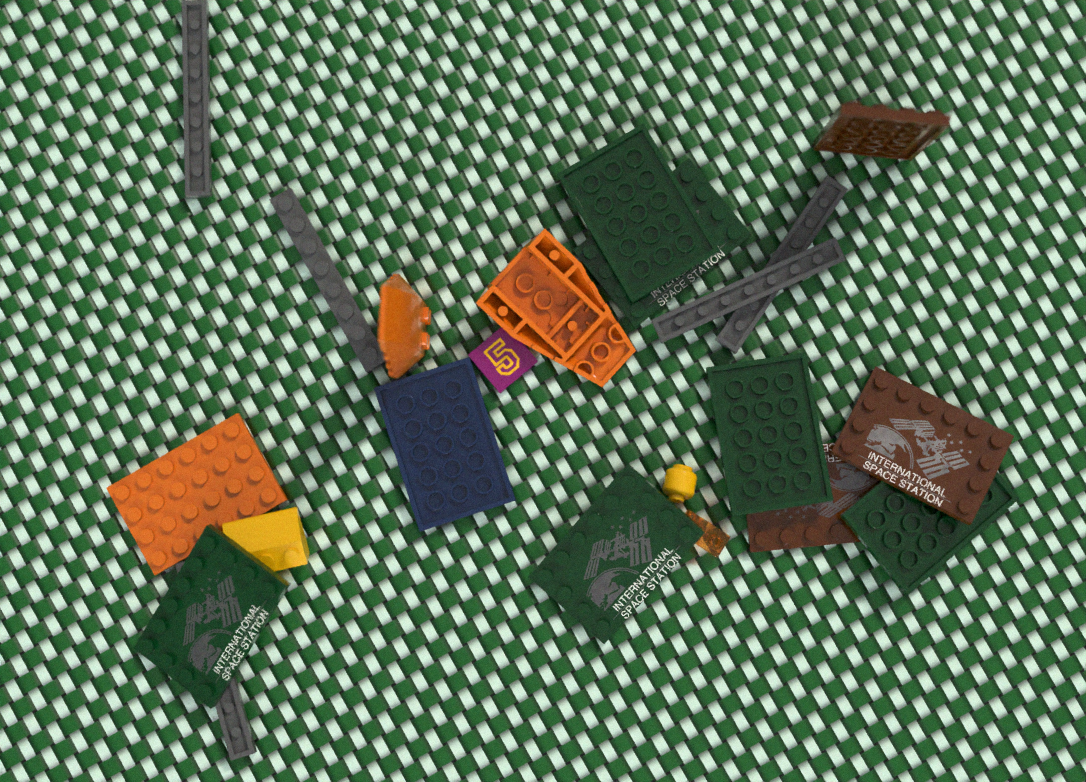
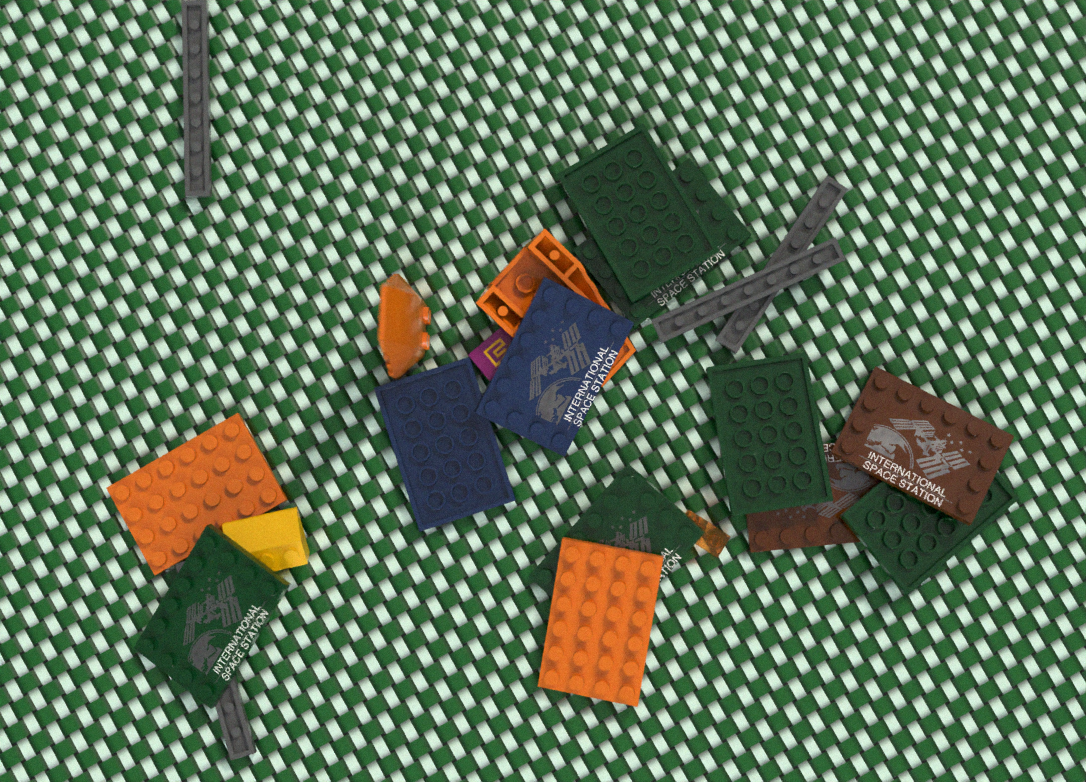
dark grey plate [269,188,389,373] -> none
yellow head [662,464,697,503] -> none
reddish brown plate [813,101,951,161] -> none
none -> dark blue plate [474,277,634,457]
none -> orange plate [538,537,664,707]

